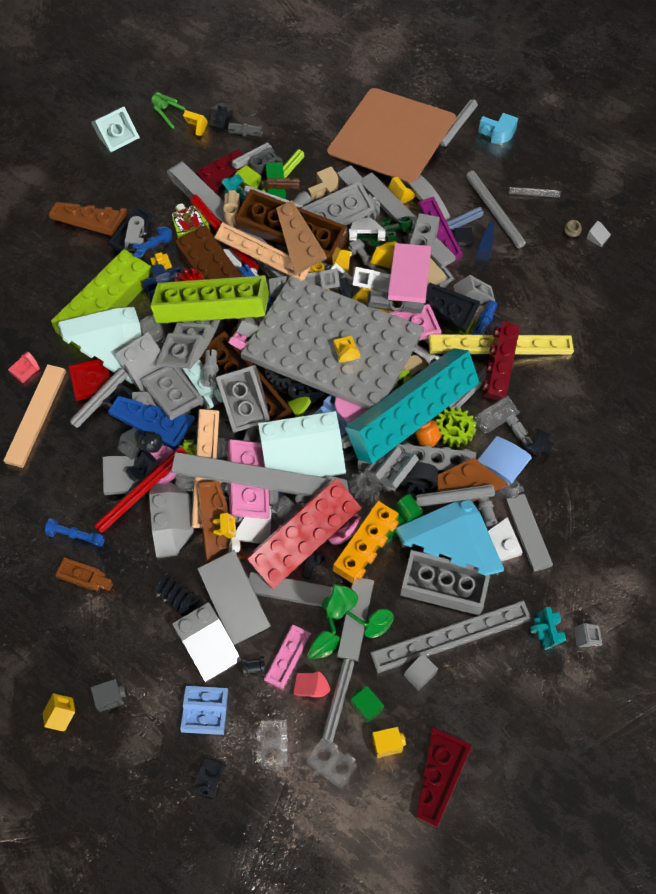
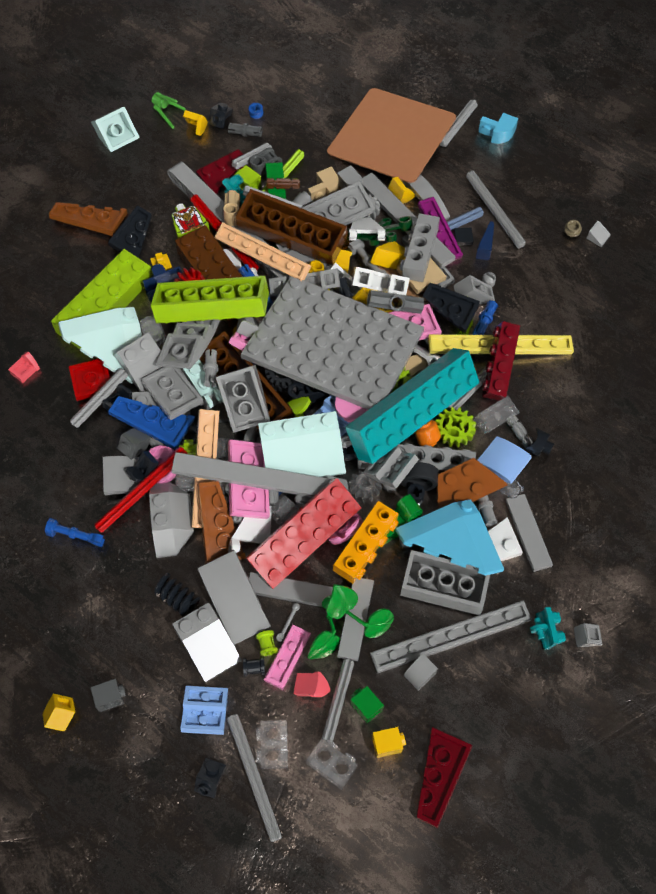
light nougat tile [4,365,66,468] -> none
dark orange hinge [55,557,113,591] -> none
light grey leg [125,216,144,252] -> none
blue piece [132,226,172,258] -> none
black piece [138,431,163,453] -> none
yellow tile [213,513,236,538] -> none
medium nougat wing [276,200,327,275] -> none
black arm [302,553,326,579] -> none
yellow tile [333,335,361,362] -> none
bright pink tile [388,243,431,303] -> none
light grey axle [416,485,495,506] -> none
clear bar [509,187,561,198] -> none
none -> light grey axle [227,714,282,842]
none -> blue bush [248,103,264,119]
none -> lime bush [256,630,278,657]
none -> light grey hinge [276,603,300,642]
none -> light grey hinge [481,272,496,287]

